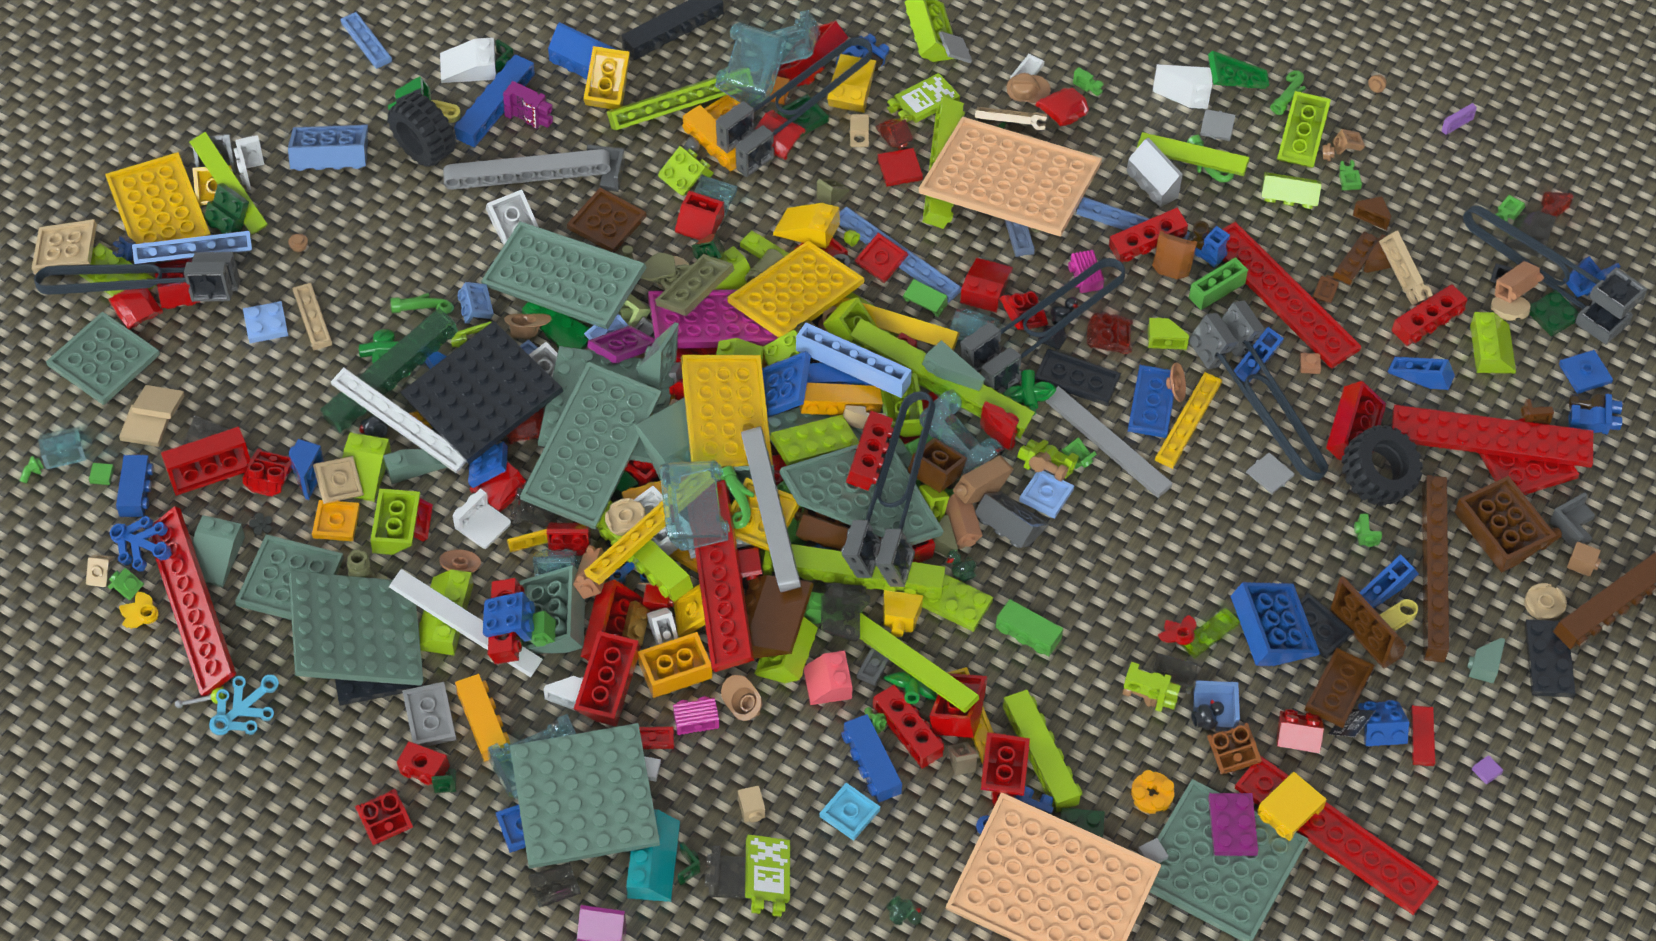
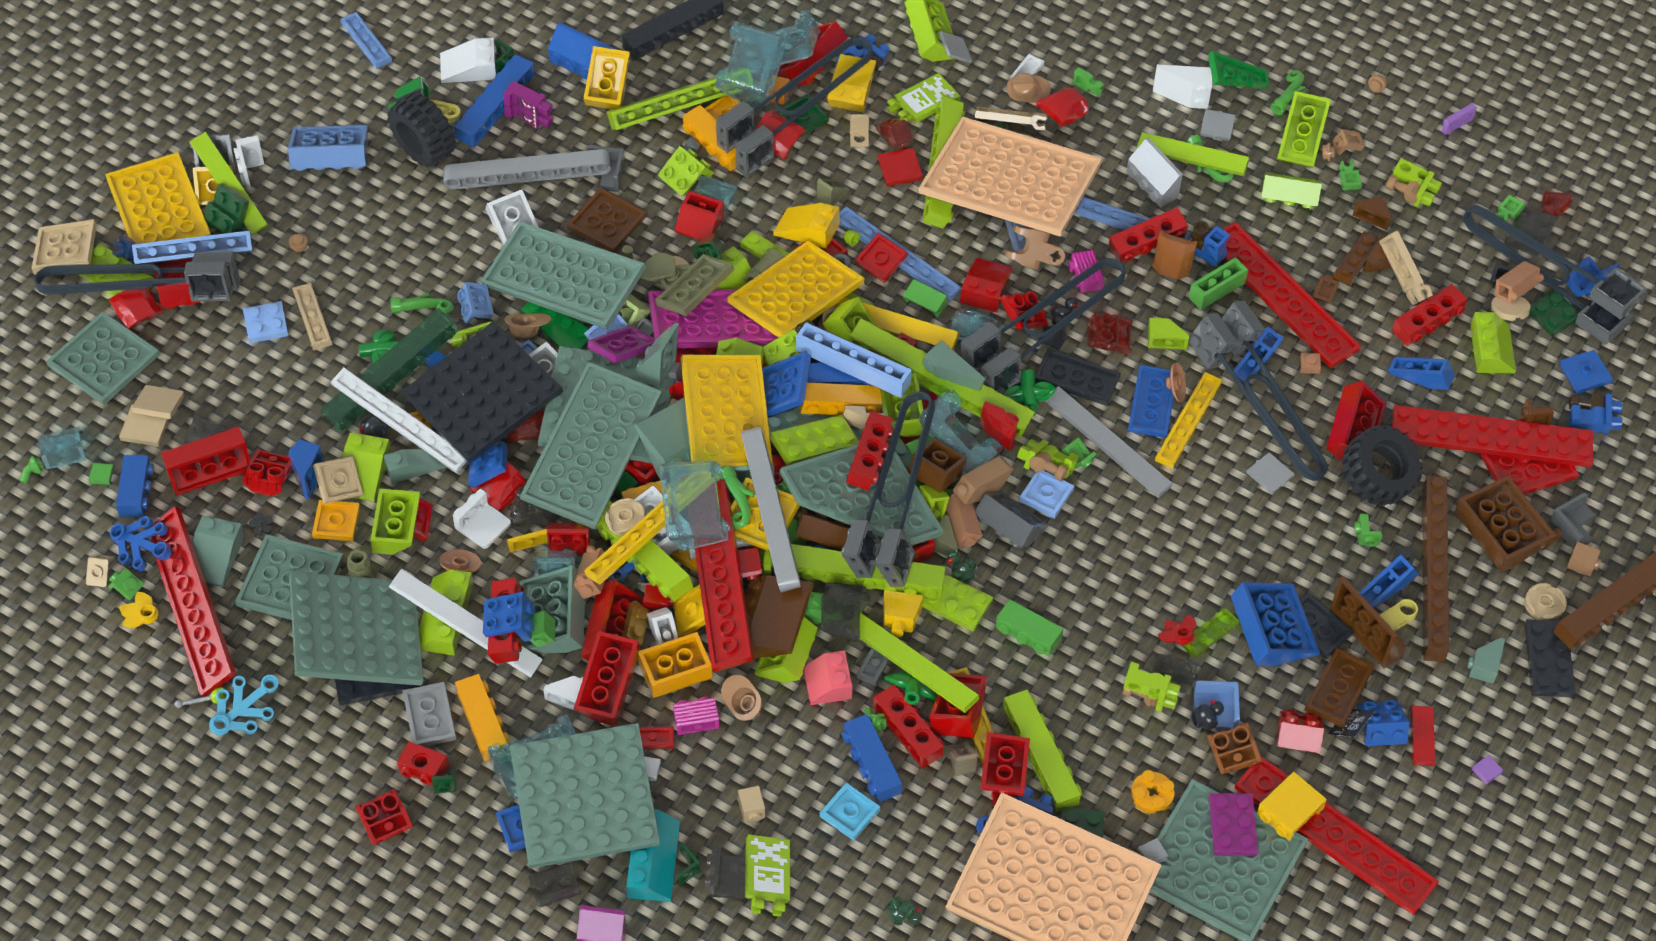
none -> medium nougat piece [1004,225,1065,270]
none -> lime hips [1385,158,1442,207]

